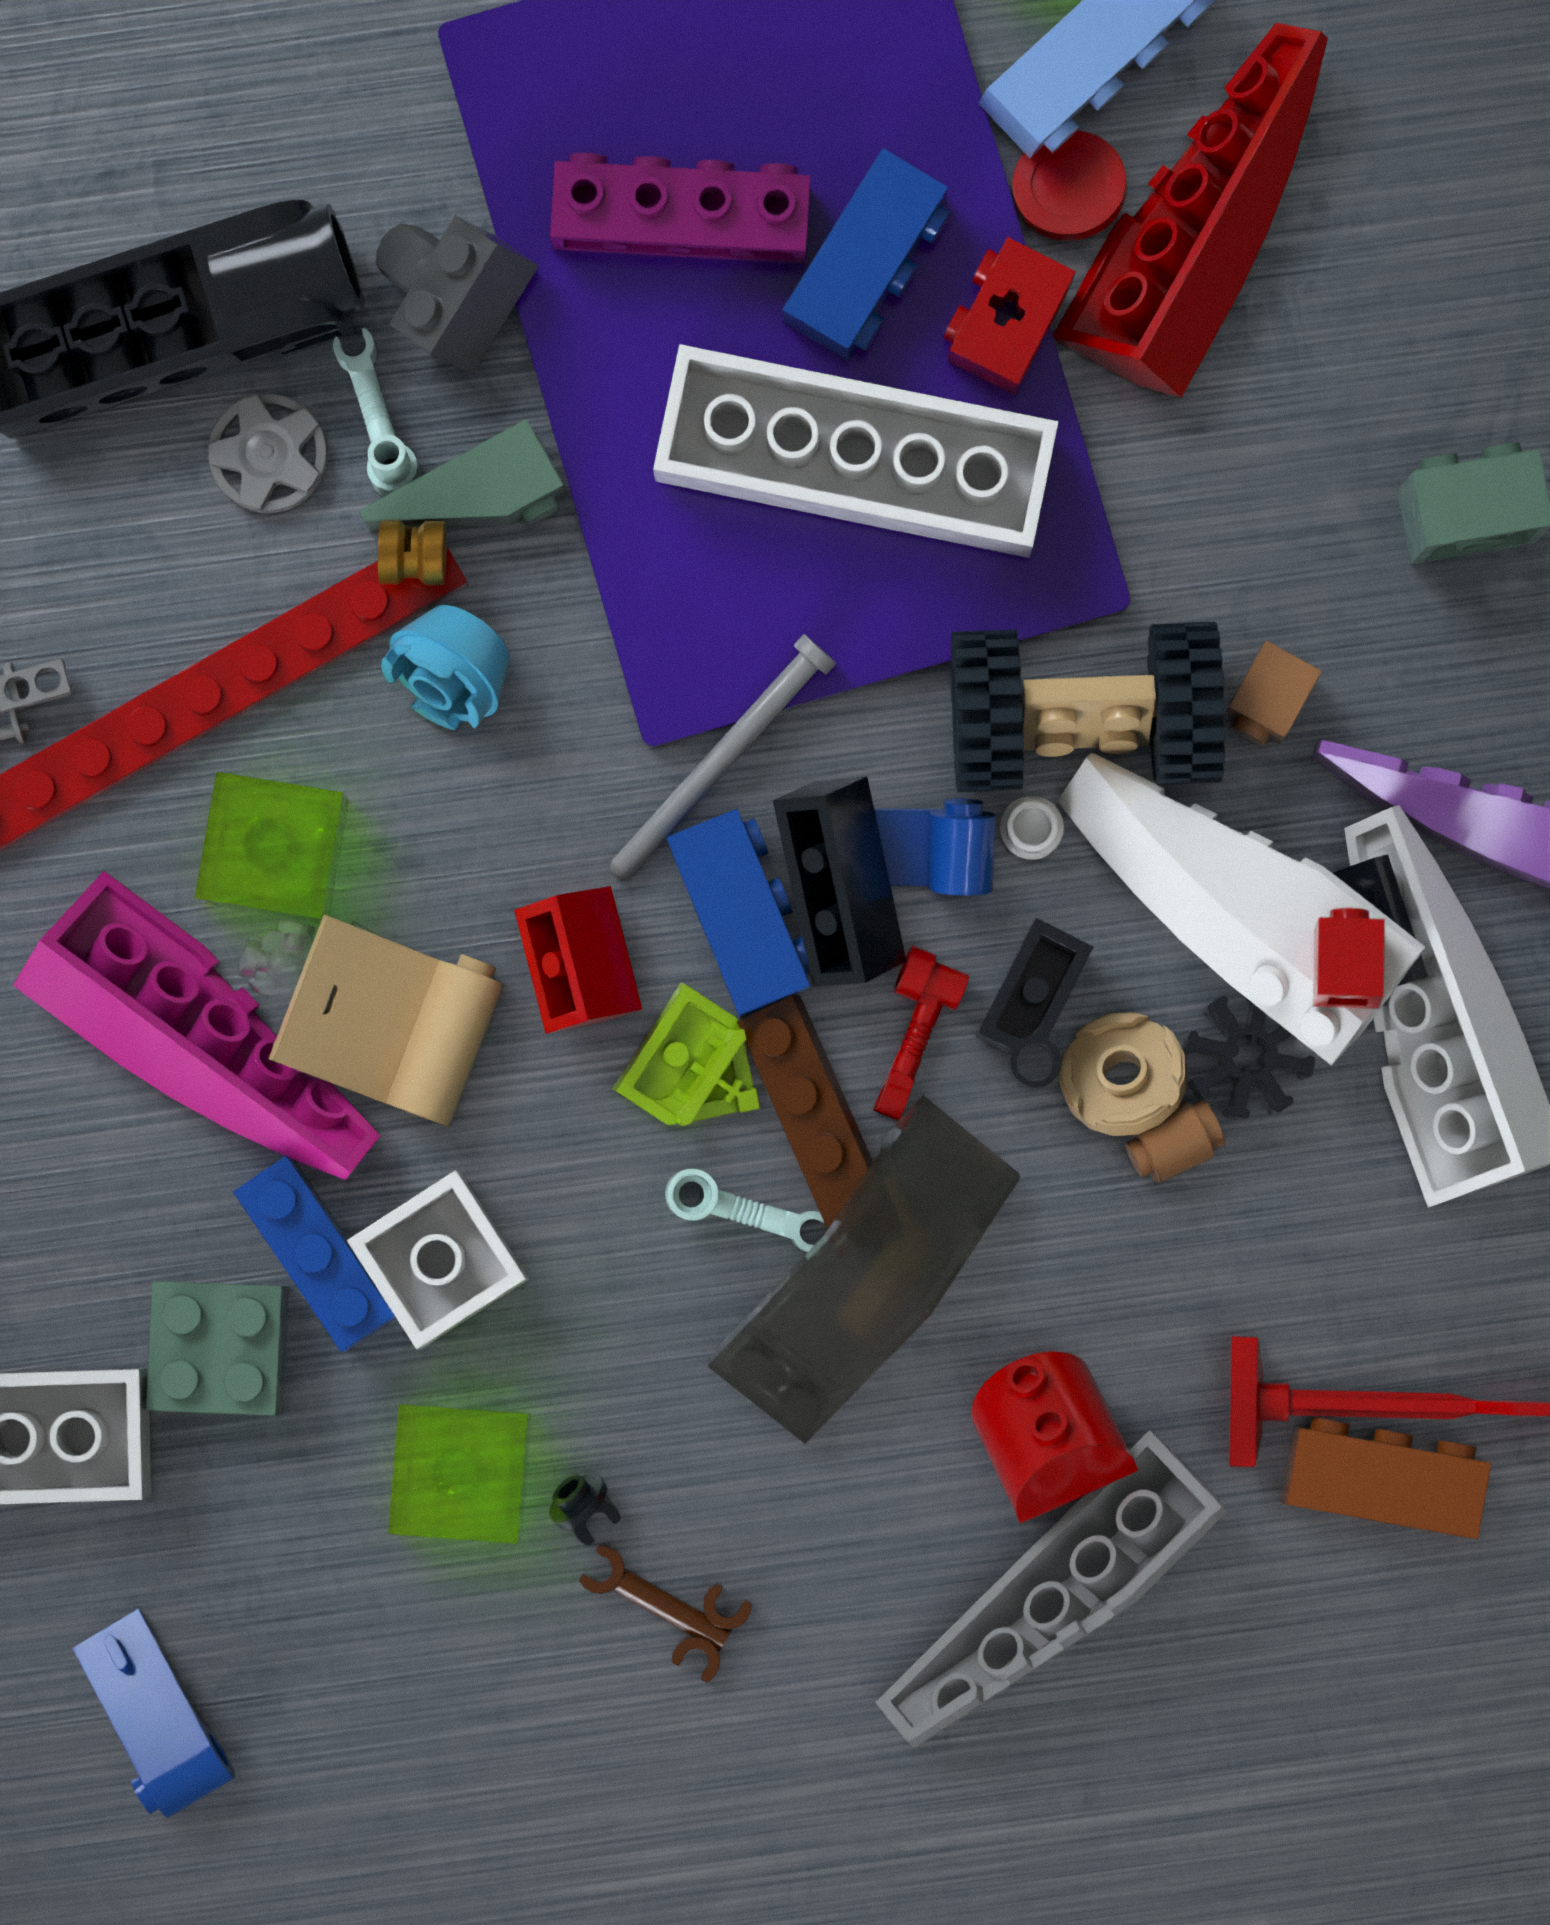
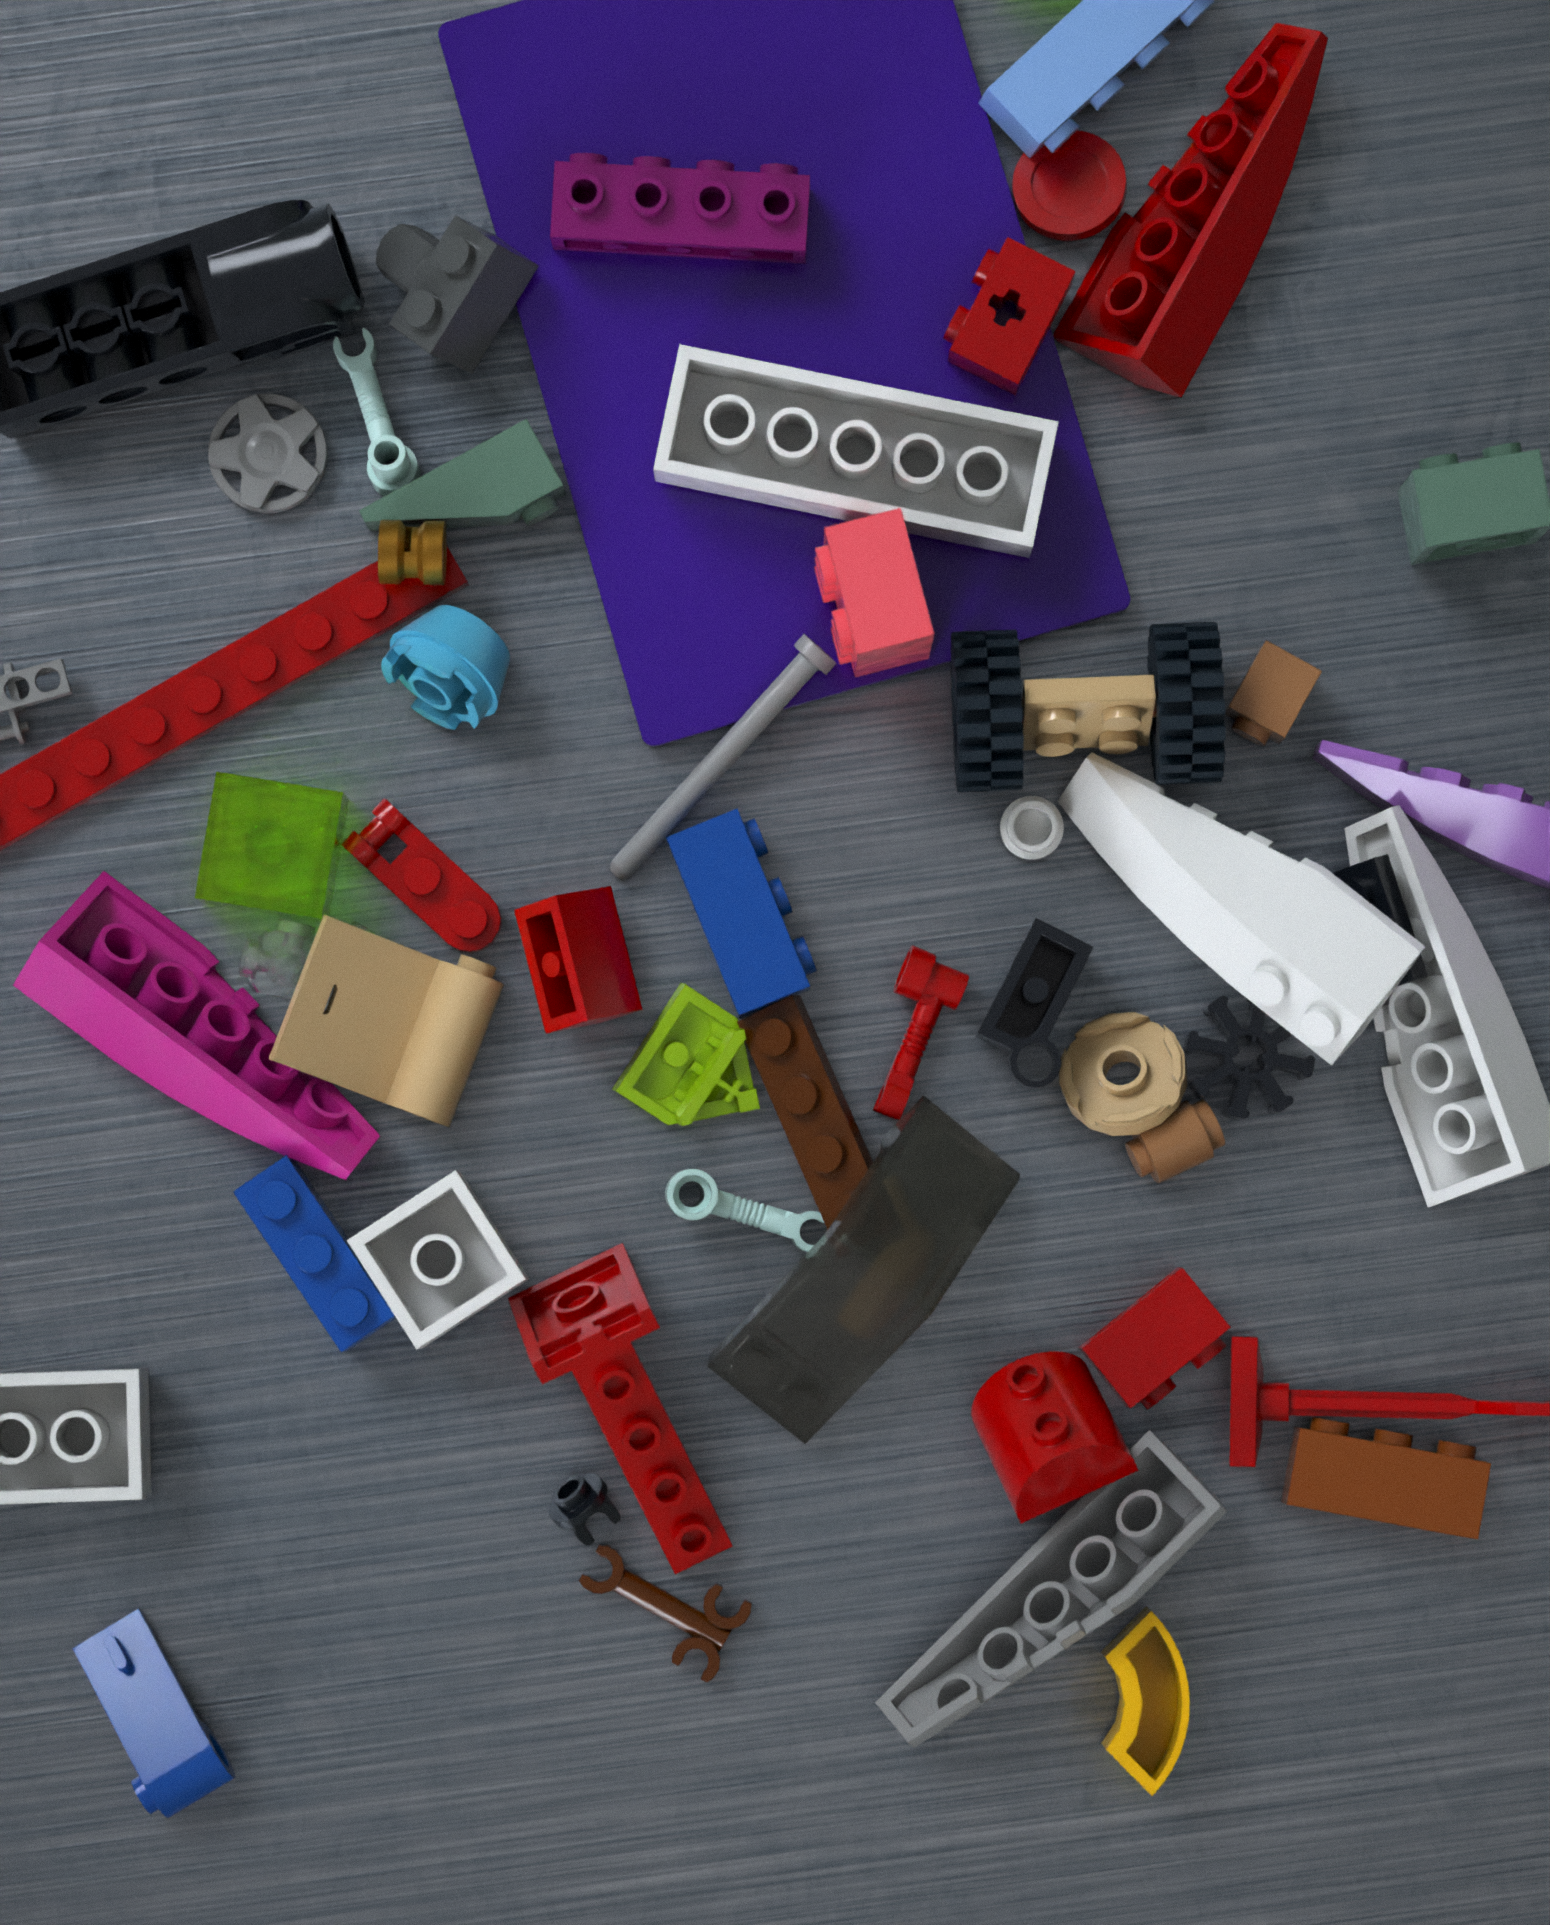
sand green brick [146,1281,289,1416] -> none
clear neon green brick [388,1402,532,1544] -> none
black brick [773,776,907,987] -> none
blue brick [782,148,952,361] -> none
blue door [874,798,995,896] -> none
red brick [1313,908,1385,1009] -> none
none -> red plate [341,798,502,953]
none -> red bracket [508,1243,733,1574]
none -> coral brick [814,508,934,678]
none -> red brick [1078,1267,1231,1410]
none -> yellow brick [1101,1606,1190,1796]

